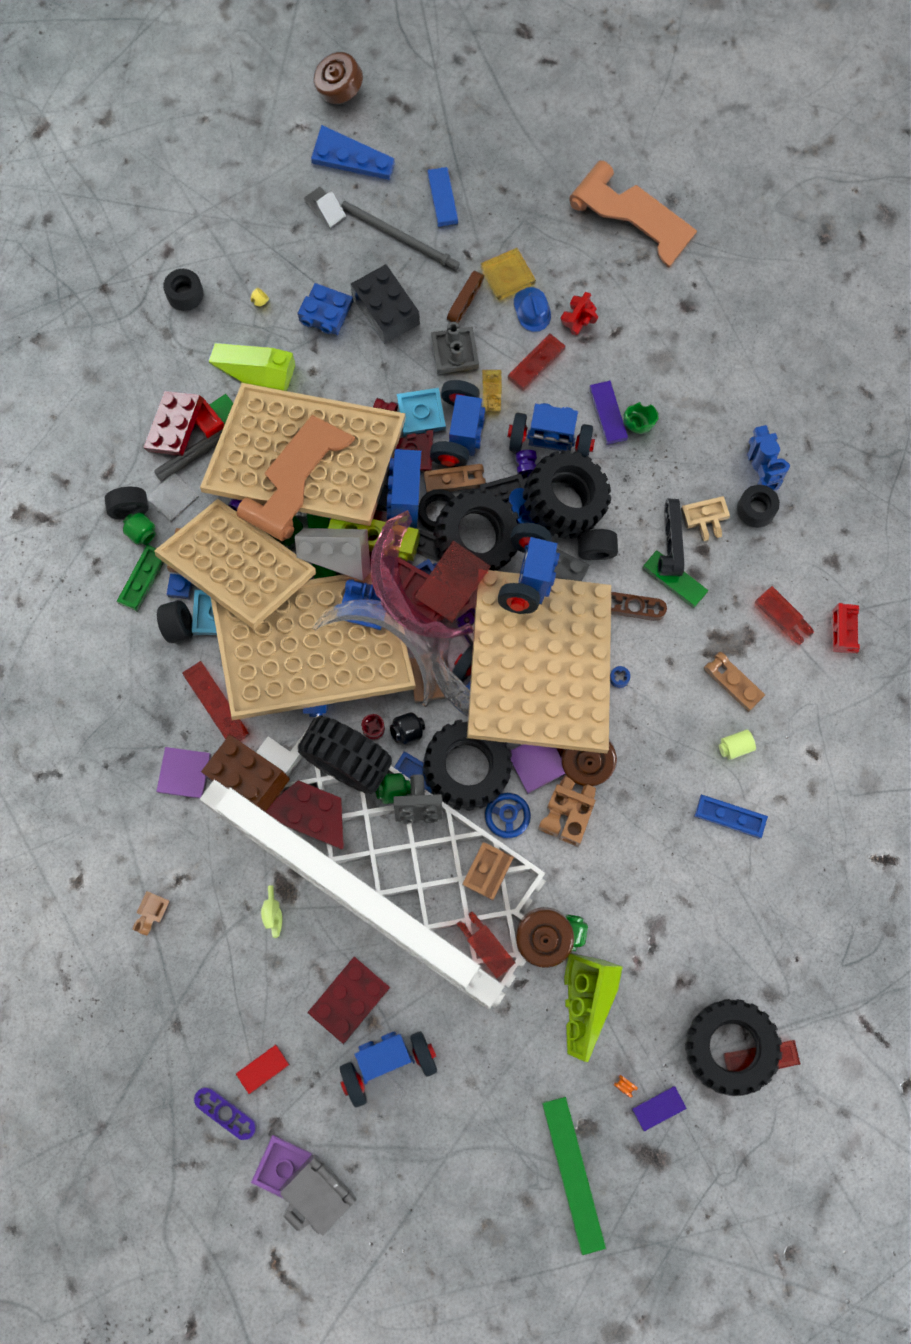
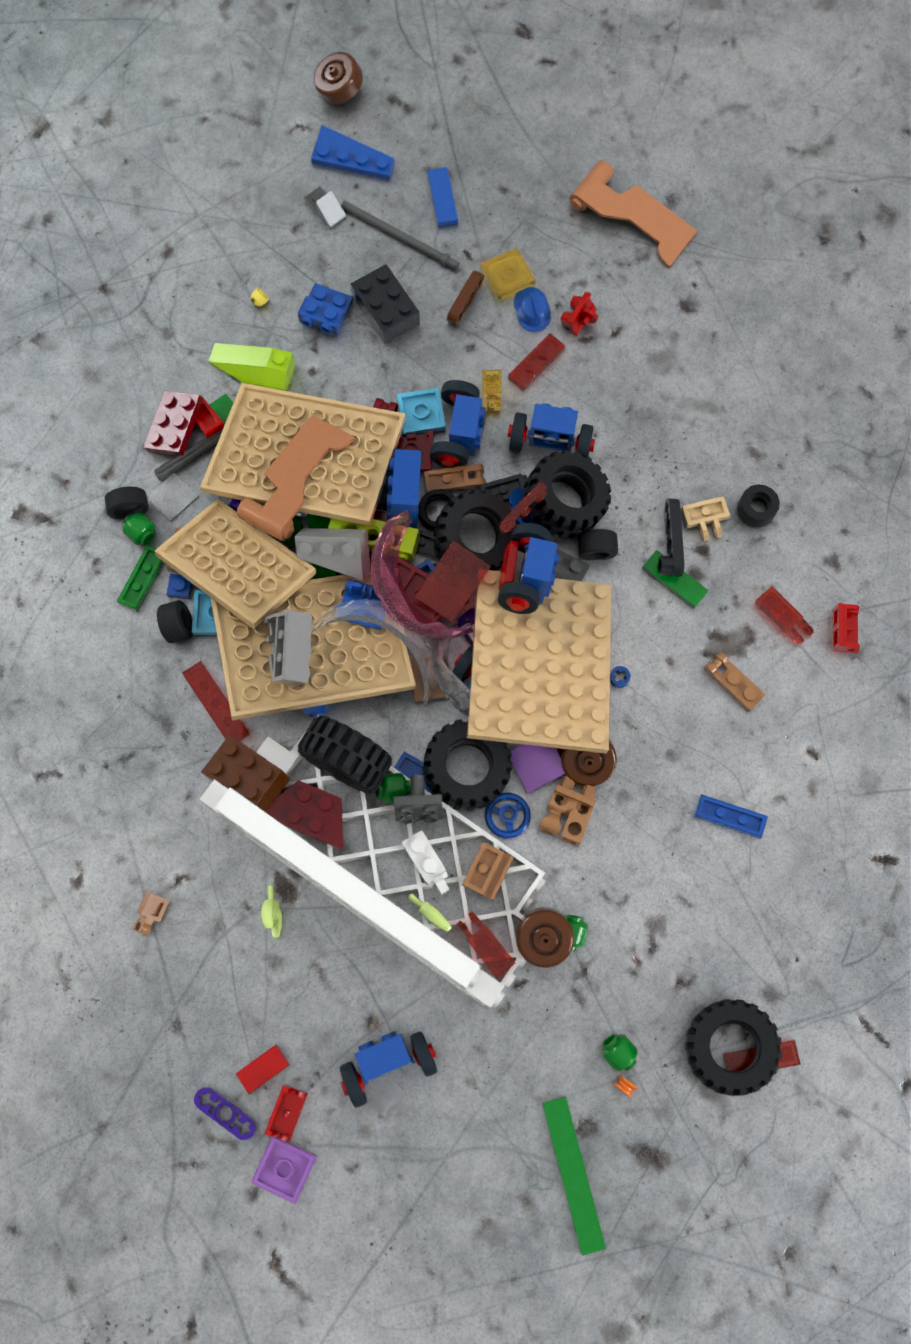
medium lavender tile [156,747,211,799] -> none
black tyre [163,268,204,311] -> none
flat silver piece [280,1153,357,1236] -> none
dark red plate [307,957,390,1044] -> none
dark red wheel [361,714,385,741] -> none
black head [390,712,425,745] -> none
dark grey plate [431,322,479,374] -> none
dark purple wheel [515,450,537,478] -> none
lime wedge [564,953,623,1062] -> none
dark purple tile [589,381,628,445] -> none
reddish brown beam [611,592,667,621] -> none
green hair [623,402,659,434] -> none
dark purple tile [631,1086,687,1132] -> none
yellowish green brick [719,729,756,760] -> none
blue hips [747,425,790,490] -> none
none -> light grey wedge [264,610,313,686]
none -> red hinge [264,1085,308,1141]
none -> white hinge [402,830,450,895]
none -> yellowish green hand [408,893,451,932]
none -> red tile [498,540,519,590]
none -> clear red hinge [499,481,548,533]
none -> green head [602,1033,638,1071]

